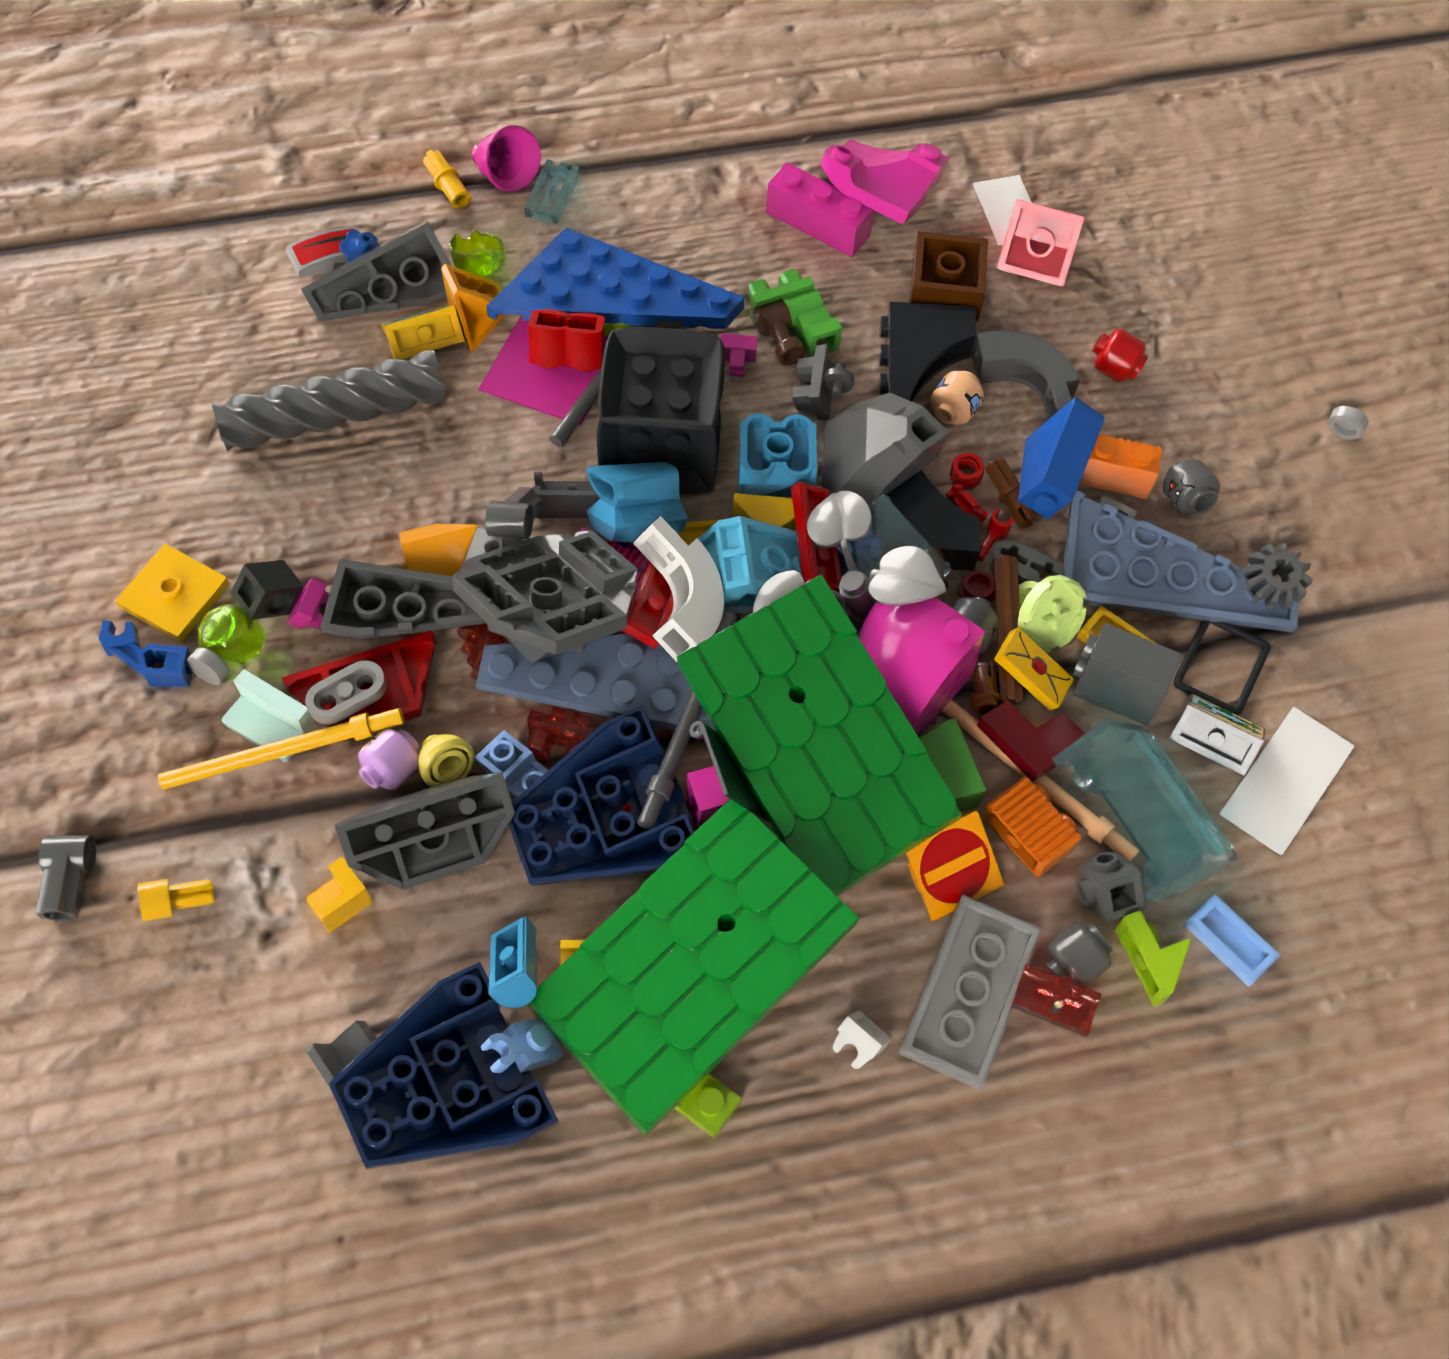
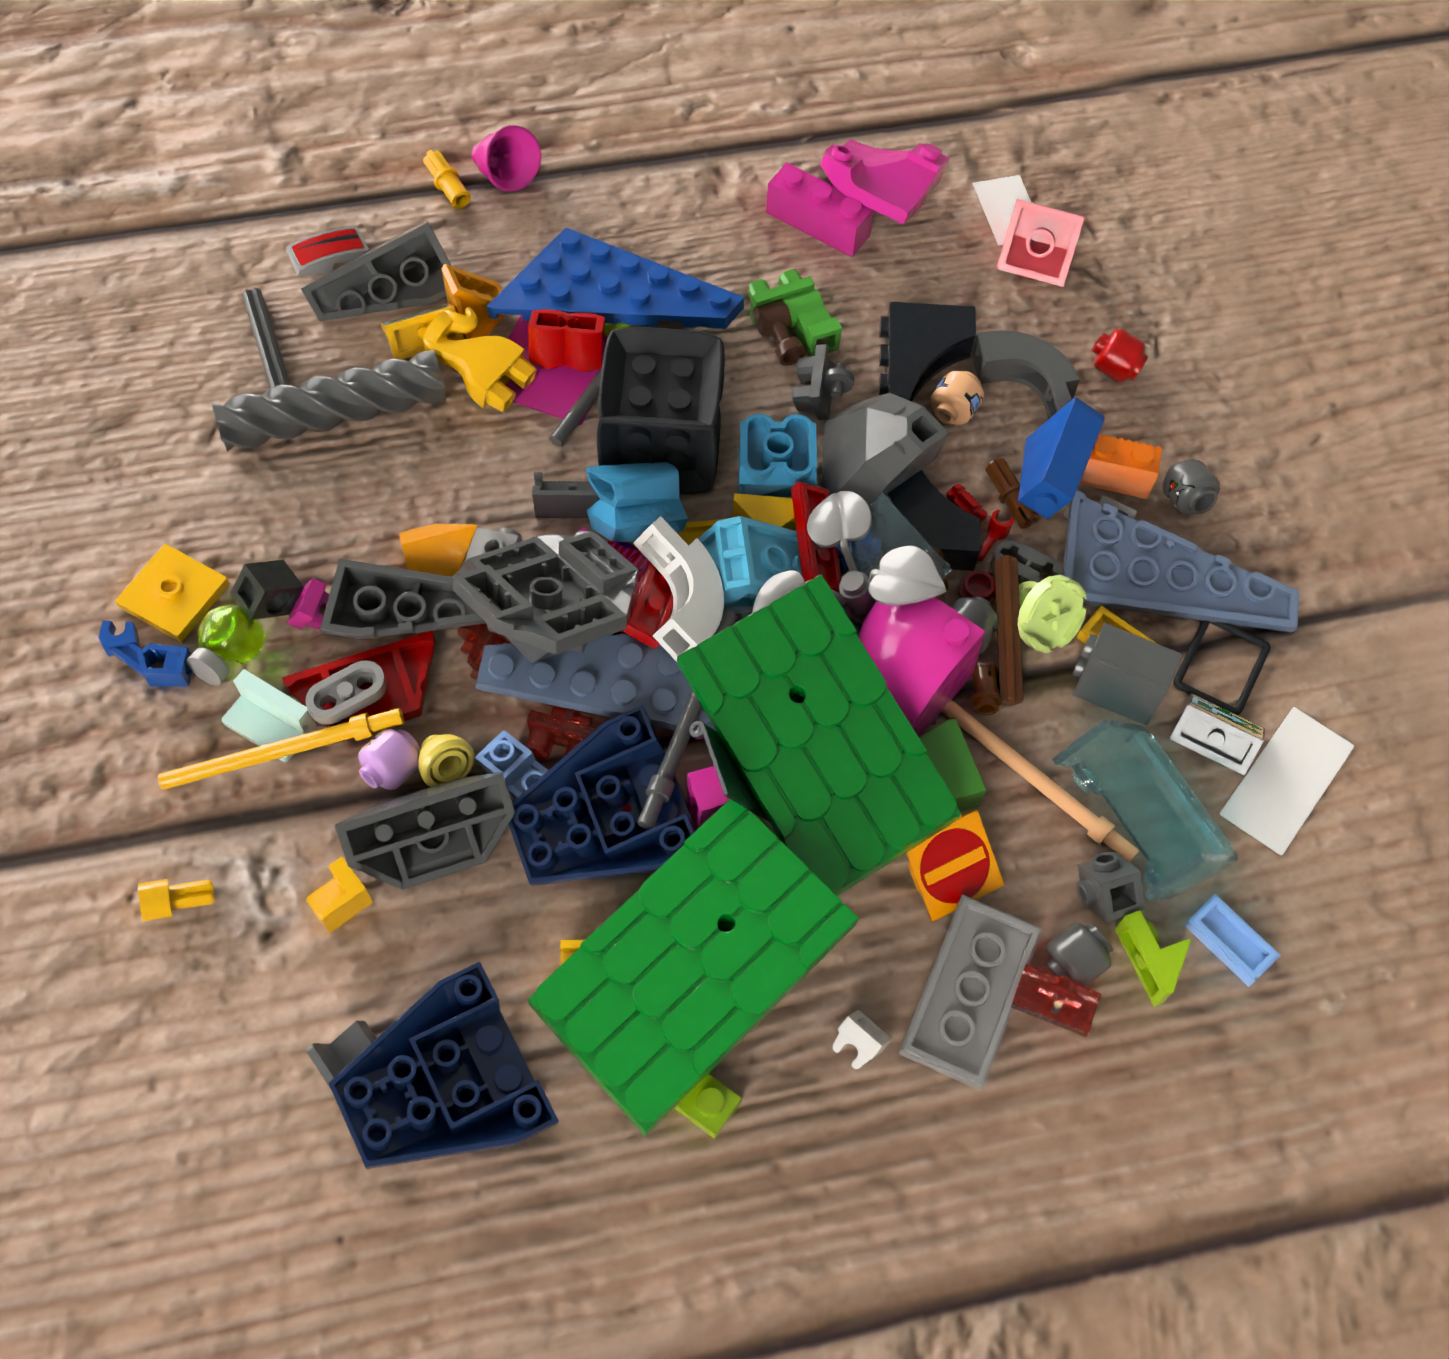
dark grey piece [35,835,97,922] -> none
blue plant [339,230,379,262] -> none
clear neon green hair [448,230,506,277] -> none
light blue plate [480,1017,564,1073] -> none
dark grey piece [485,487,542,539] -> none
dark azure brick [488,916,537,1008] -> none
clear light blue tile [524,159,580,224] -> none
dark pink tile [721,333,758,376] -> none
reddish brown brick [909,231,988,322] -> none
red axle [949,453,985,490] -> none
dark red tile [977,700,1091,782] -> none
orange brick [982,776,1082,879] -> none
yellow tile [994,627,1074,711] -> none
dark grey gear [1241,543,1313,610] -> none
light grey tile [1327,406,1369,440] -> none
none -> dark grey axle [242,287,291,388]
none -> yellow hips [423,307,537,413]

